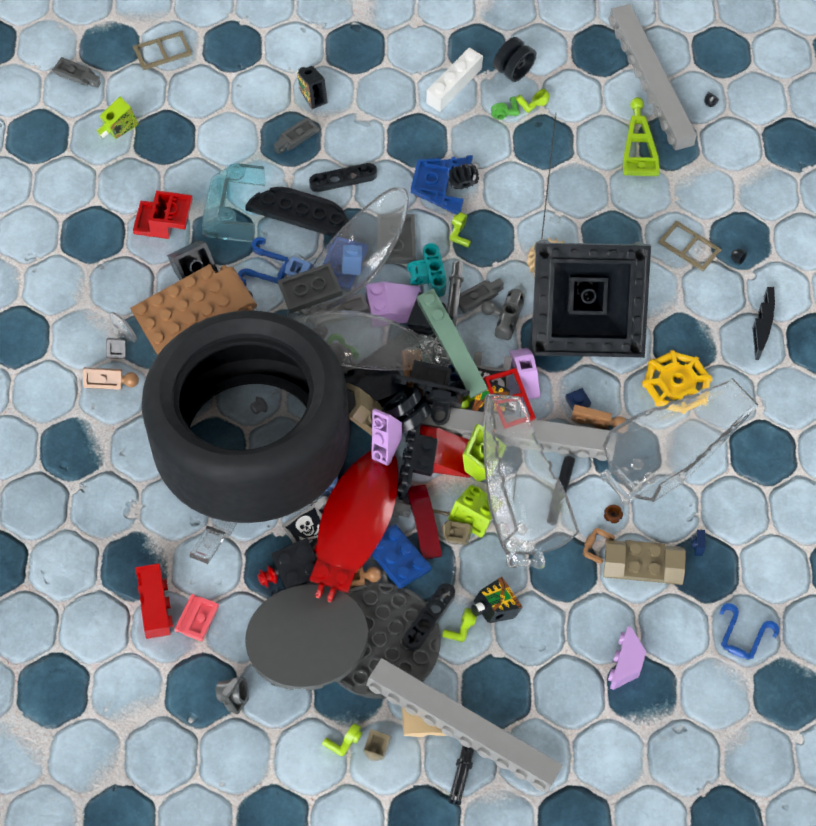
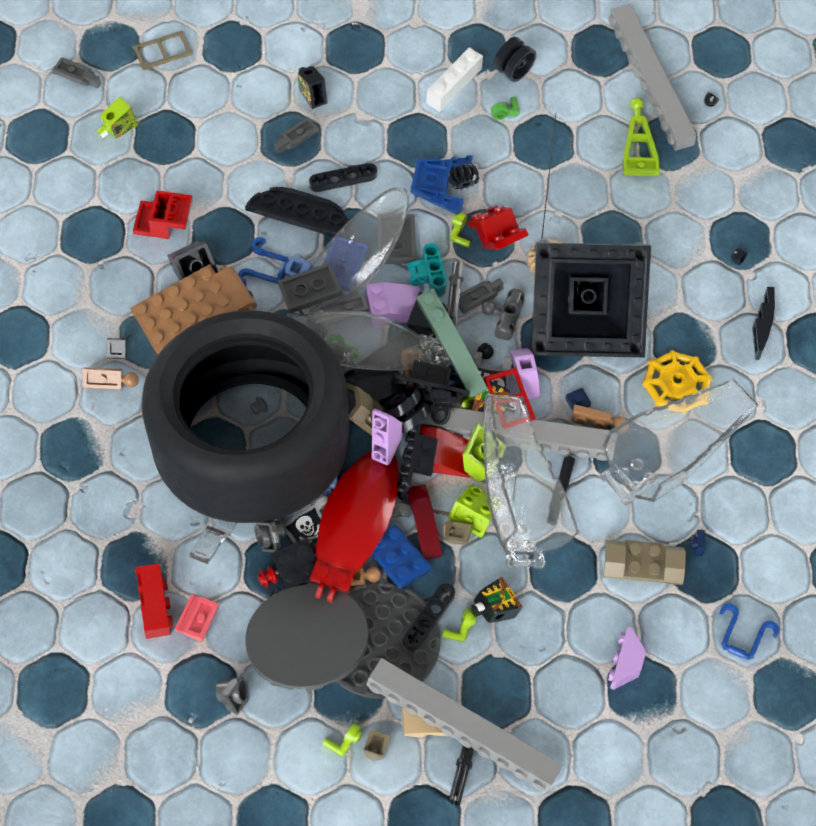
clear dish [109,312,137,343] -> none
clear light blue windscreen [201,163,265,242] -> none
medium blue brick [342,245,362,275] -> none
lime plate [515,89,550,113] -> none
medium nougat piece [583,528,615,564] -> none
reddish brown plate [604,505,623,523] -> none
dark tan window [658,221,722,271] -> none
none -> dark grey piece [254,520,285,553]
none -> red bracket [467,205,529,250]
none -> black piece [477,343,494,359]

